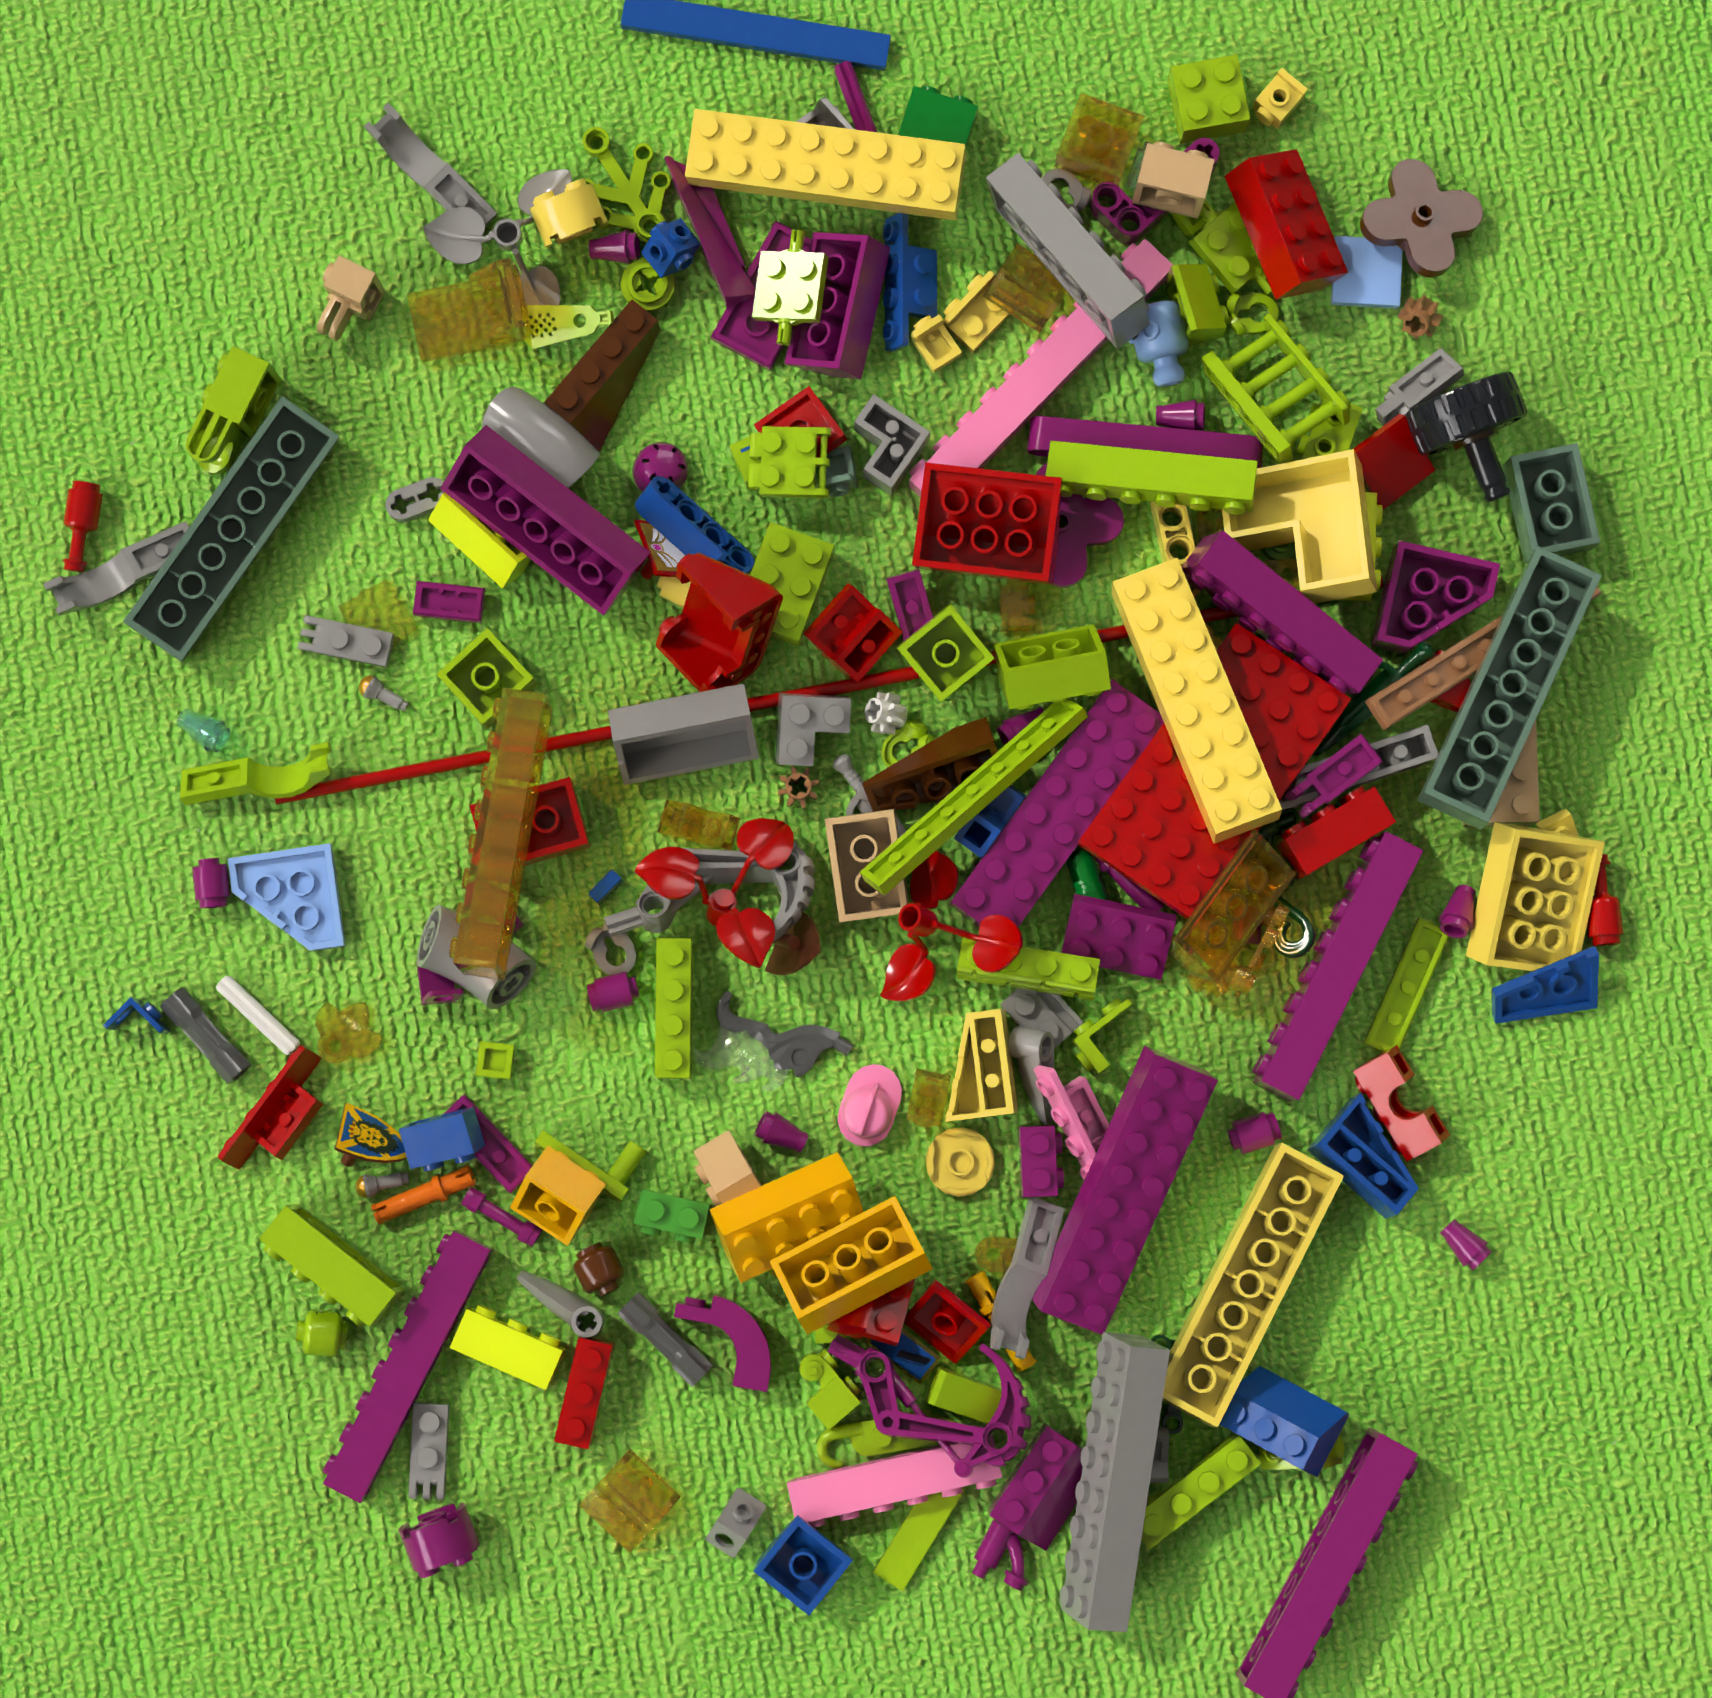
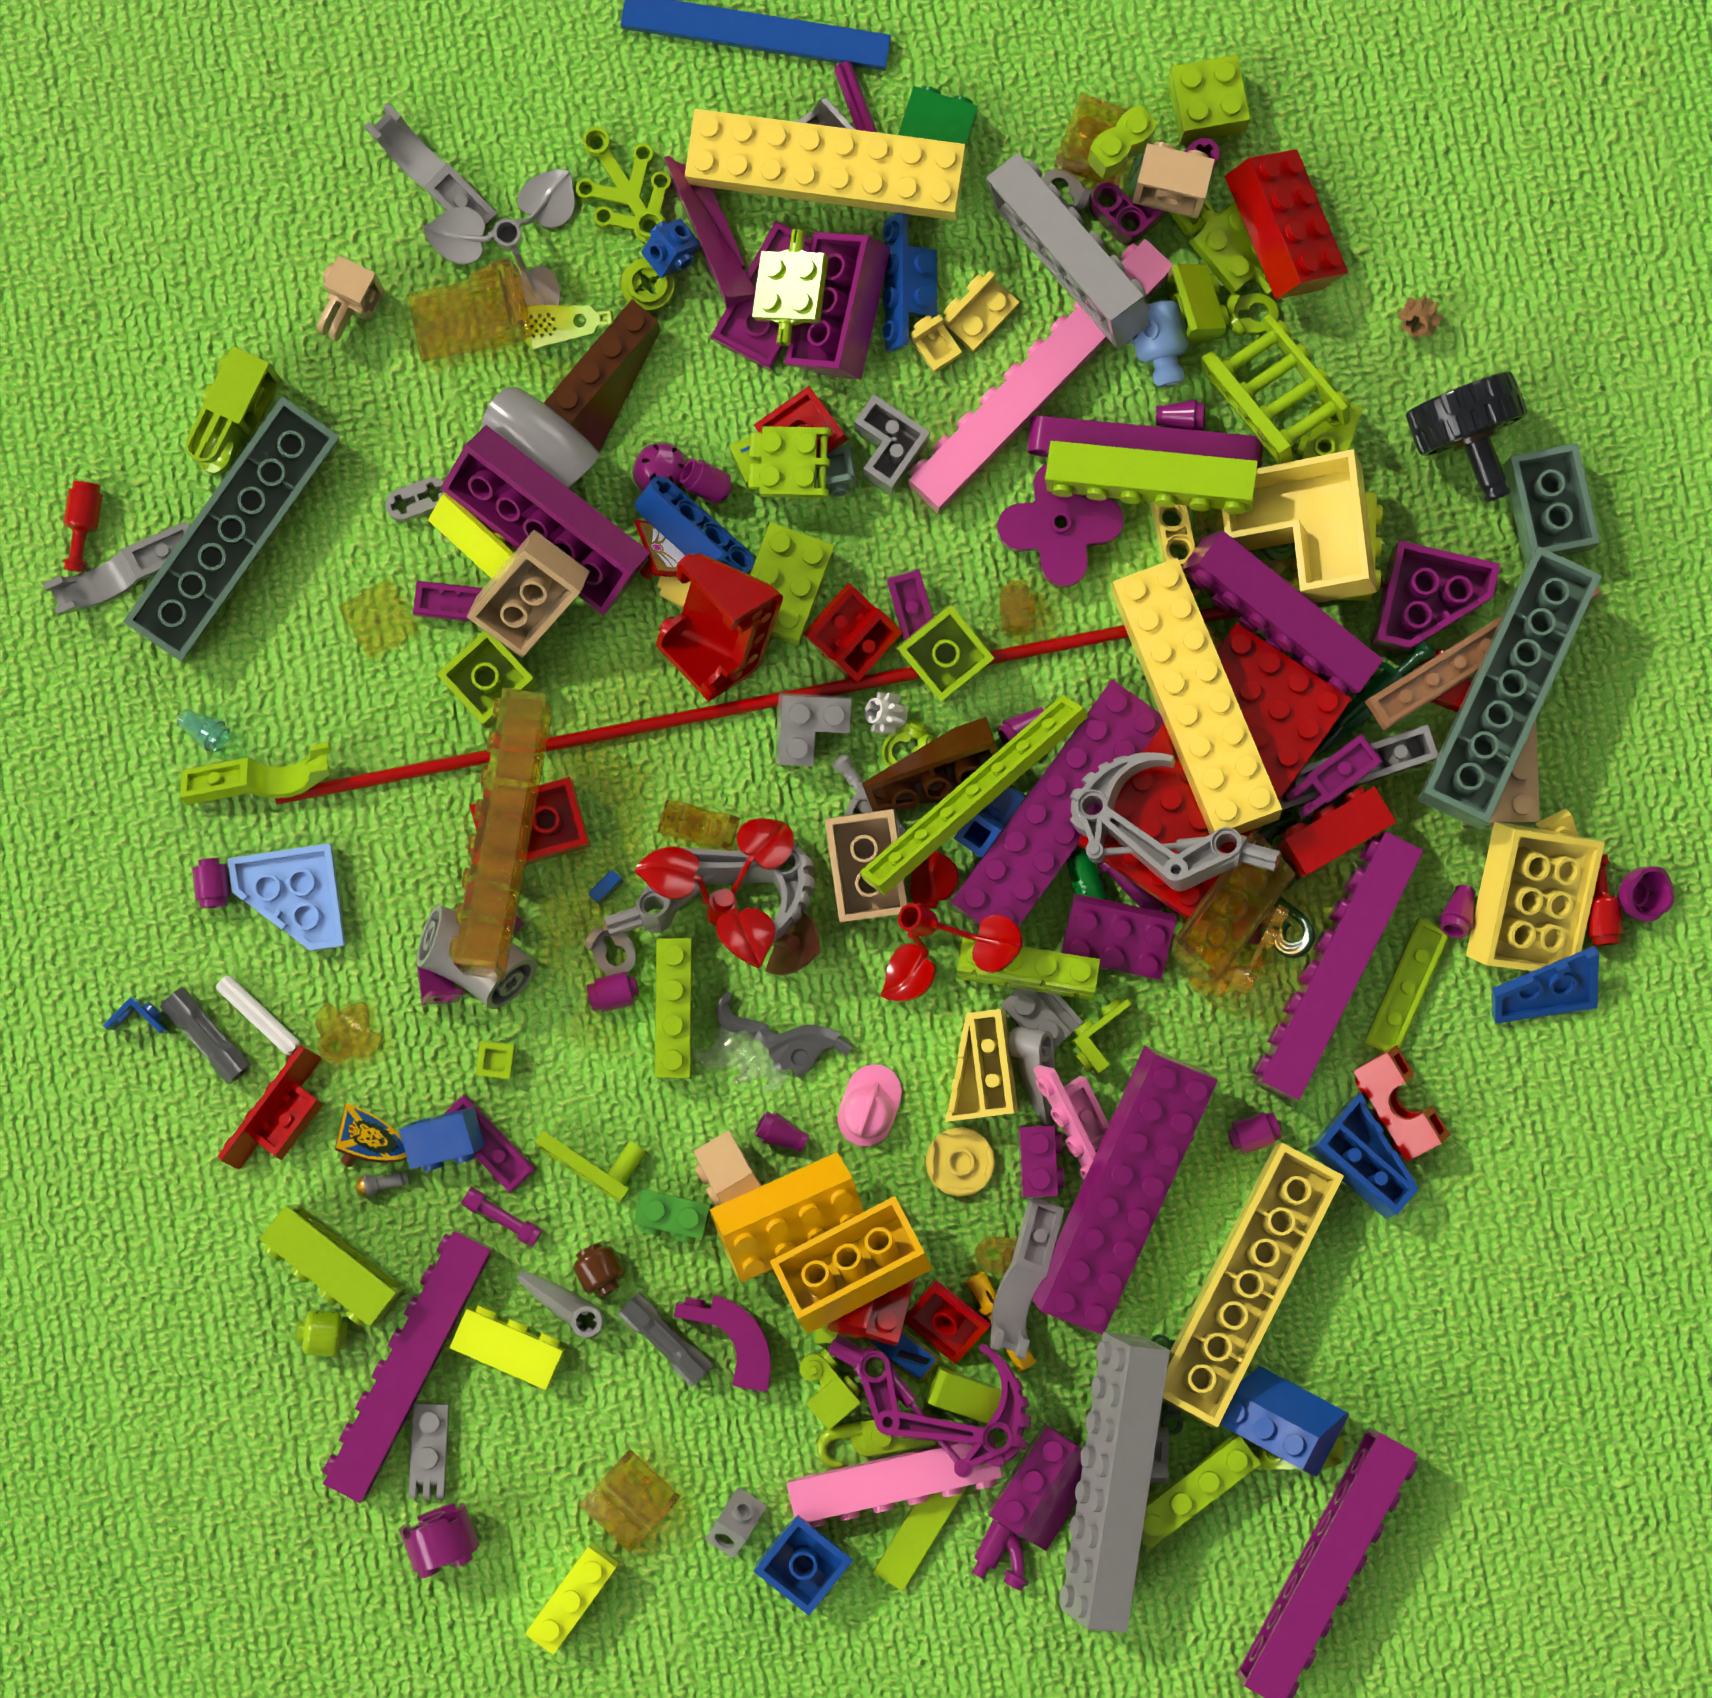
light grey hinge [297,615,395,668] -> none
light grey piece [359,676,409,711] -> none
orange pin [371,1164,476,1225] -> none
yellow brick [510,1146,606,1246] -> none
light yellow brick [530,178,608,248] -> none
red arch [554,1336,615,1449] -> none
magenta cone [589,230,640,264] -> none
light grey piece [608,684,759,785] -> none
medium nougat gear [778,766,819,809] -> none
clear yellow bracket [906,1069,951,1127] -> none
red slope [912,462,1063,585] -> none
clear yellow slope [982,243,1067,333] -> none
lime brick [993,624,1111,710] -> none
light yellow brick [1252,68,1308,130] -> none
light blue tile [1331,236,1403,309] -> none
red tile [1353,414,1435,510] -> none
plant [1359,159,1483,278] -> none
light grey hinge [1375,348,1464,426] -> none
magenta cone [1440,1219,1492,1271] -> none
none -> tan brick [467,530,590,658]
none -> neon yellow brick [525,1541,619,1655]
none -> magenta brick [679,459,732,504]
none -> light grey piece [1070,753,1281,891]
none -> lime brick [1087,105,1158,179]
none -> magenta helmet [1619,867,1674,922]

